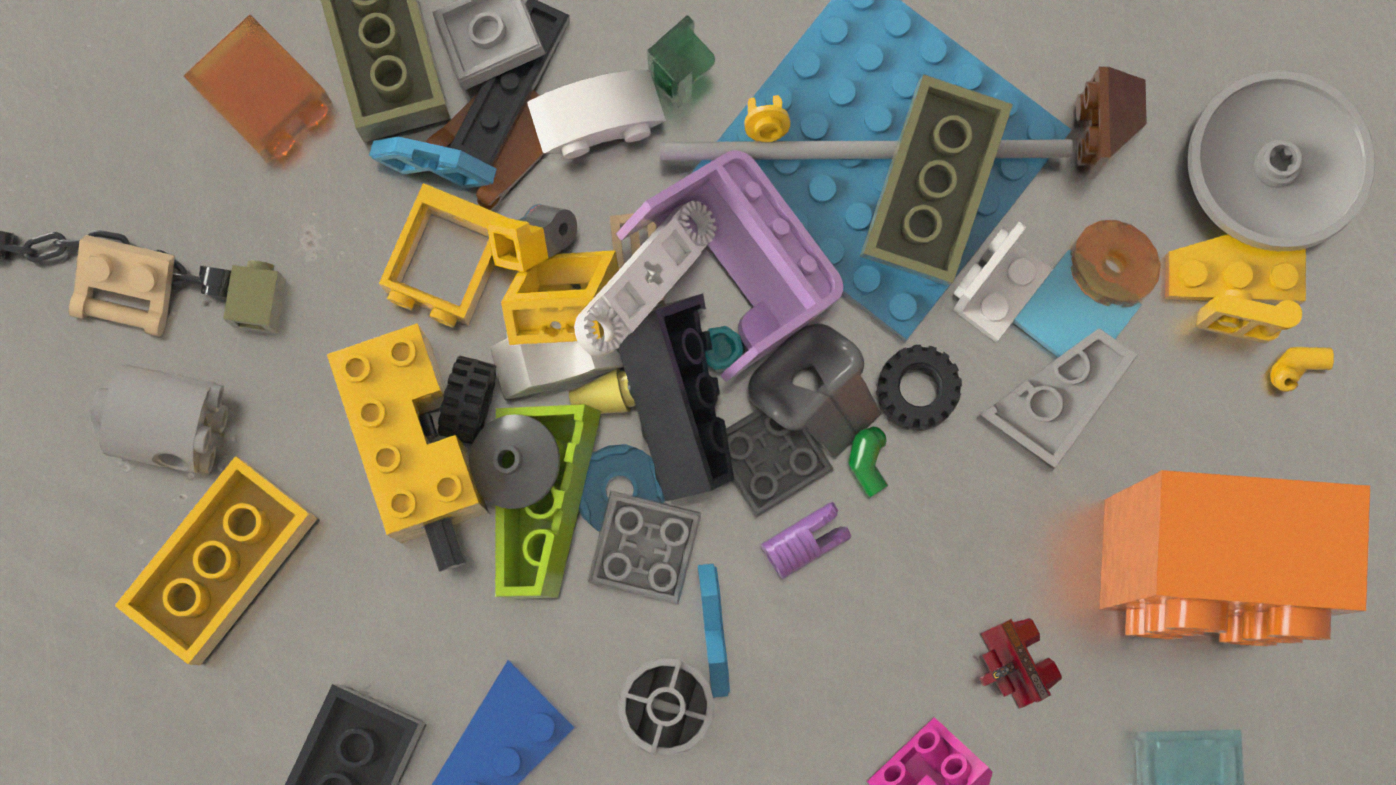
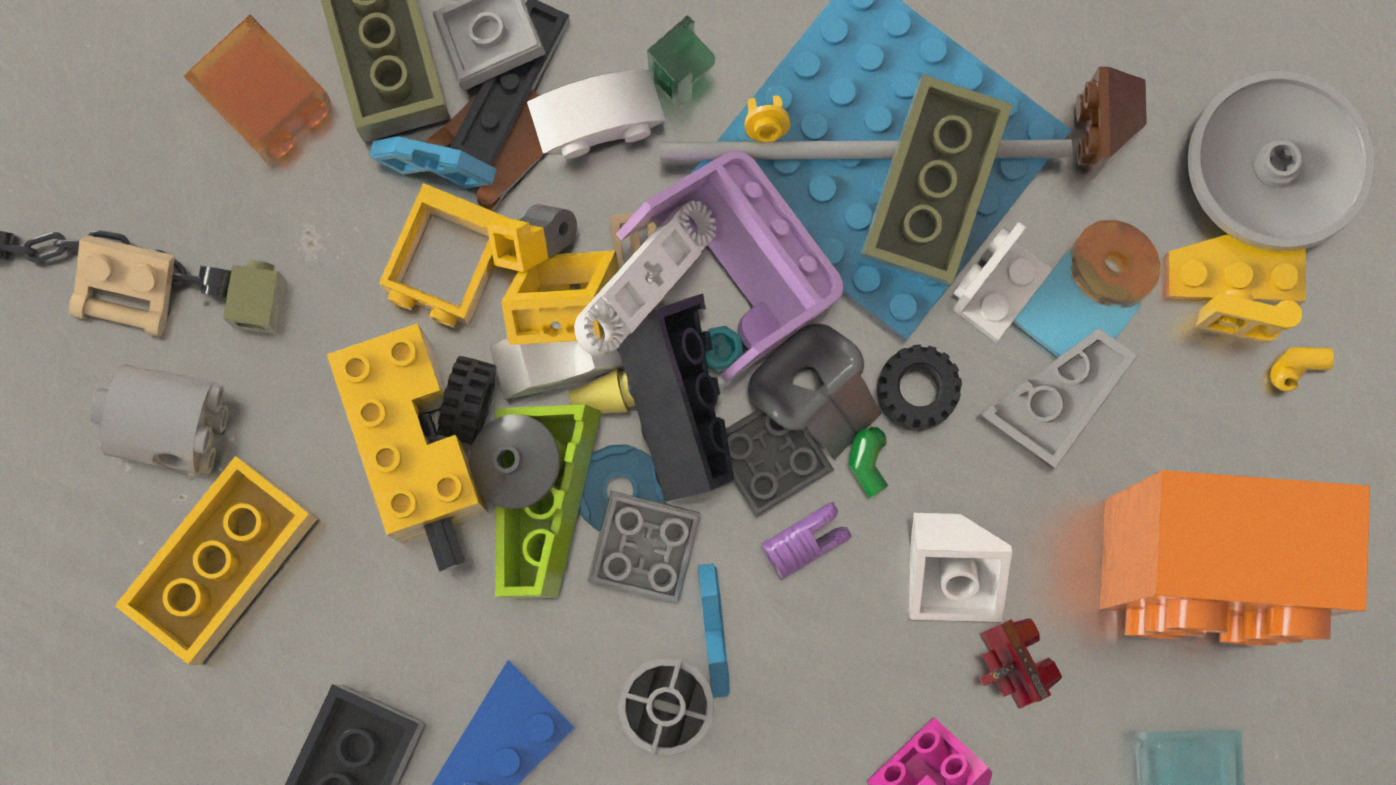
none -> white slope [909,513,1012,622]

